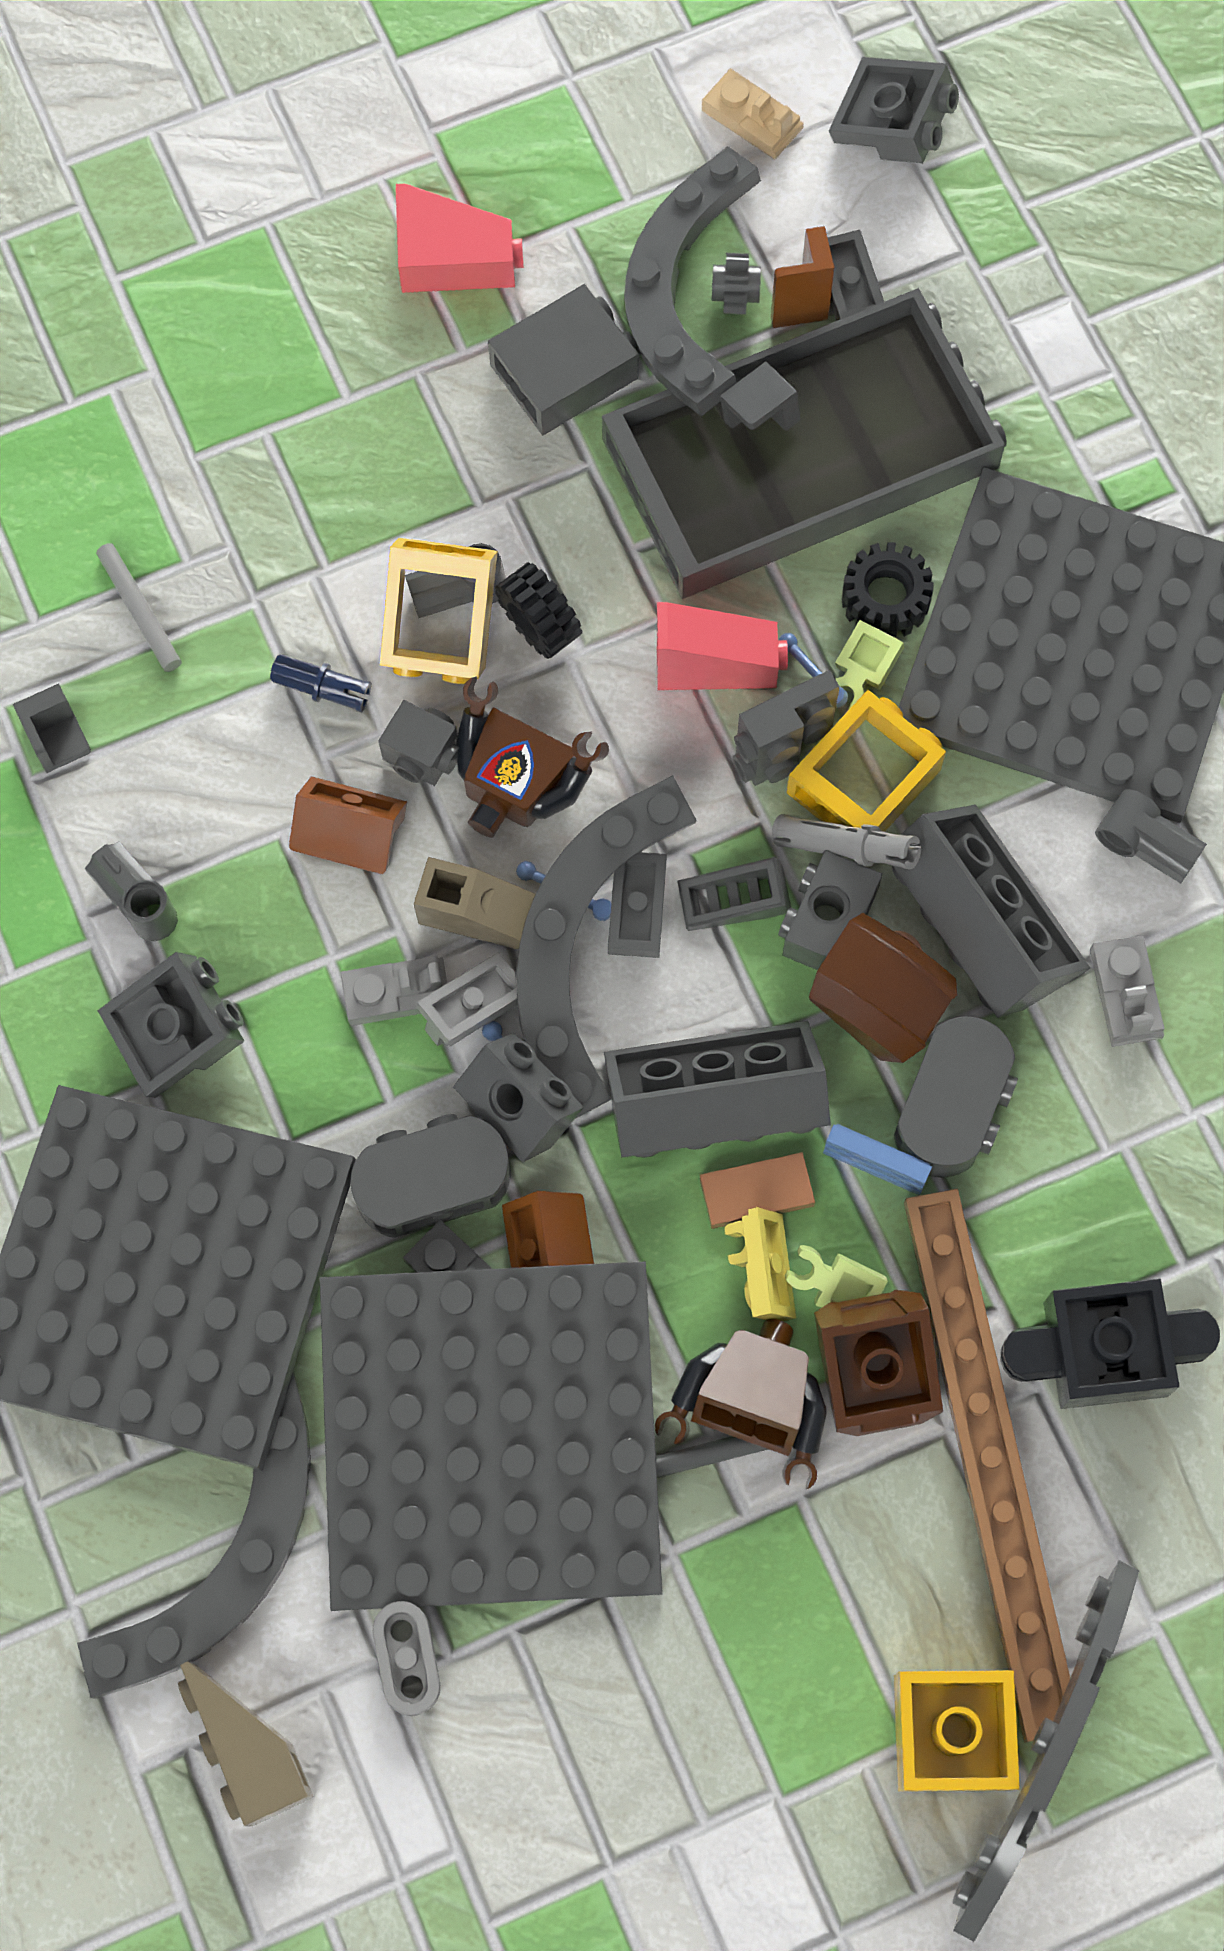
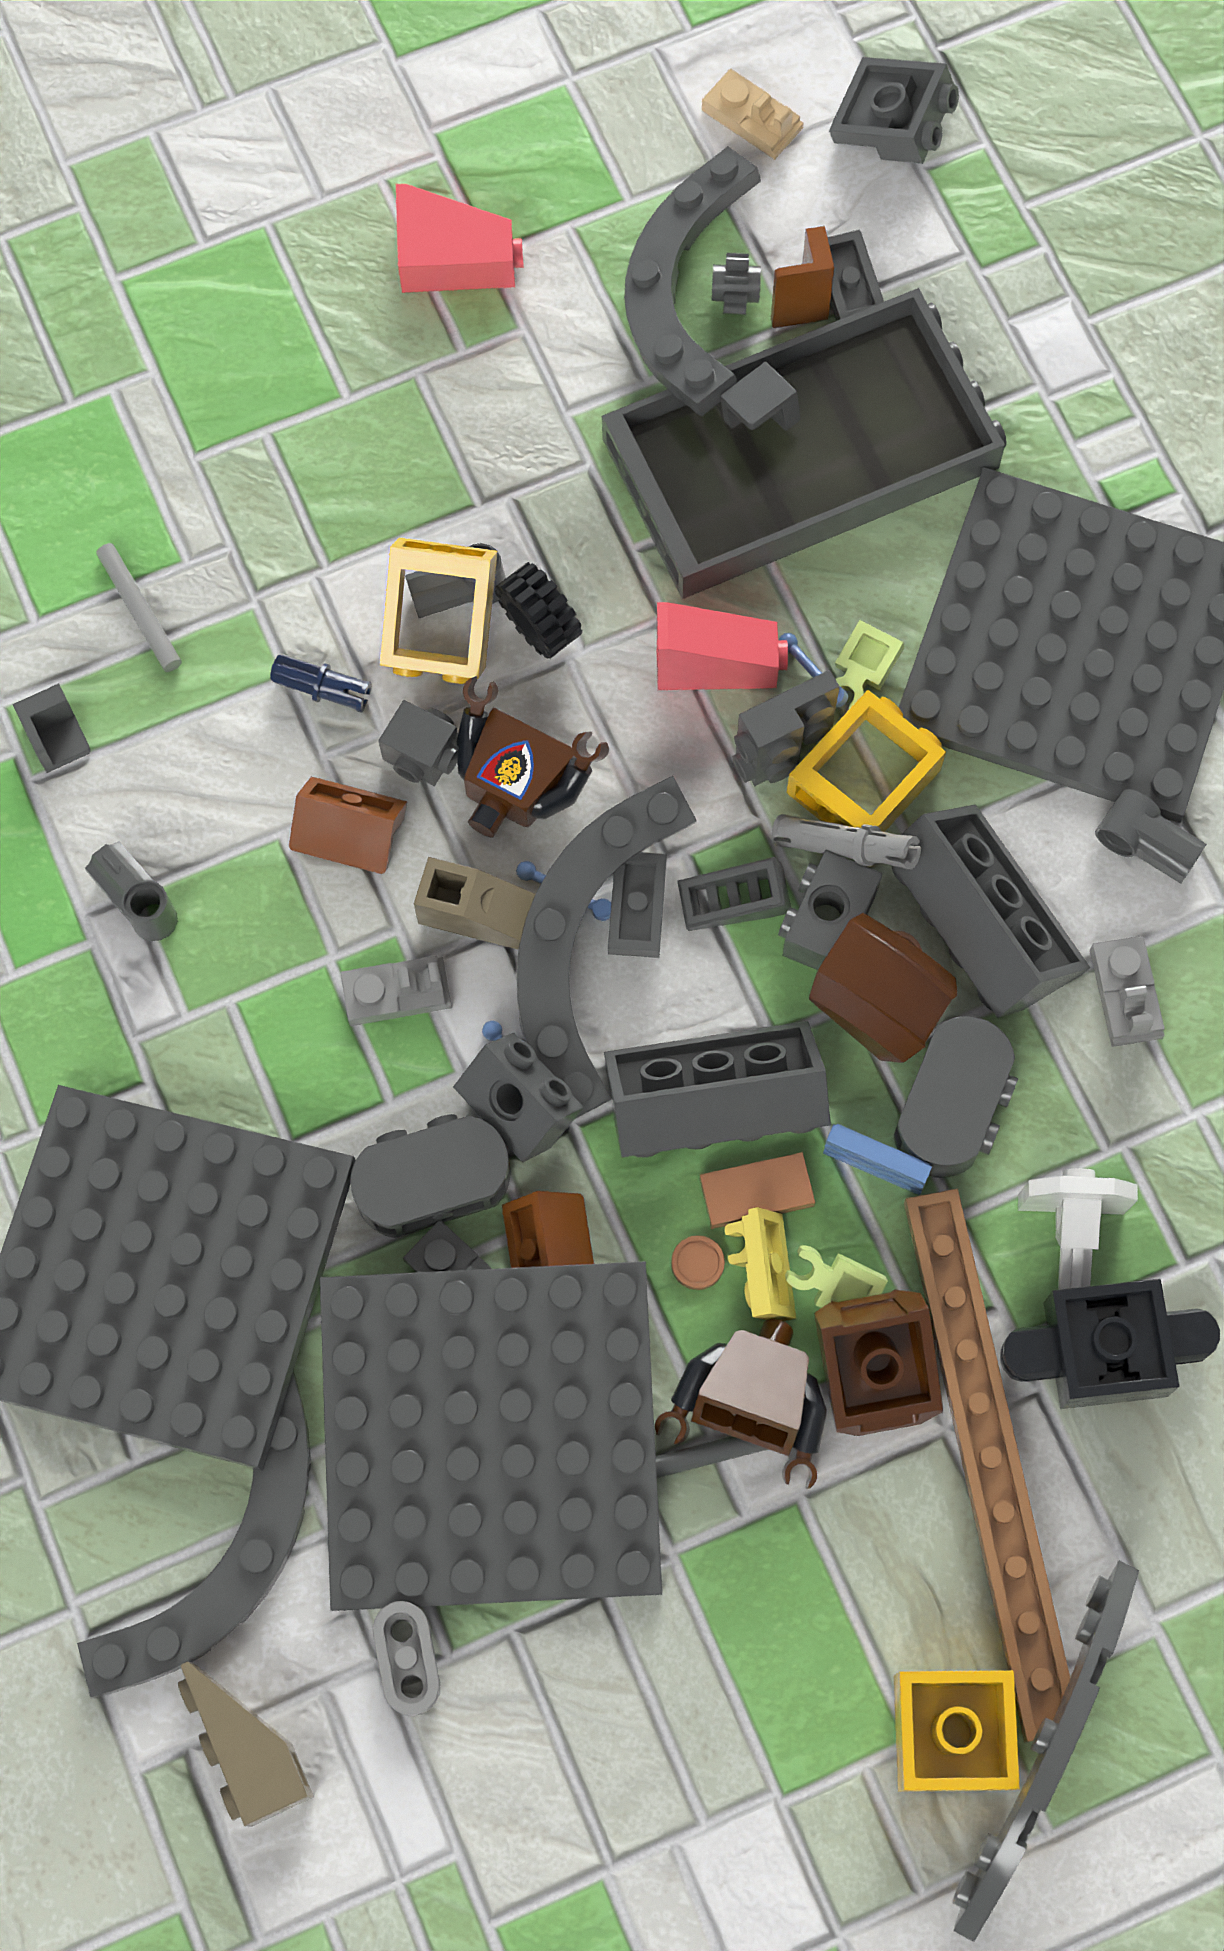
dark grey plate [97,952,244,1098] -> none
light grey plate [416,952,518,1047] -> none
dark grey brick [488,283,641,436] -> none
black tyre [841,542,934,638] -> none
none -> nougat piece [671,1236,725,1290]
none -> white piece [1018,1168,1138,1290]

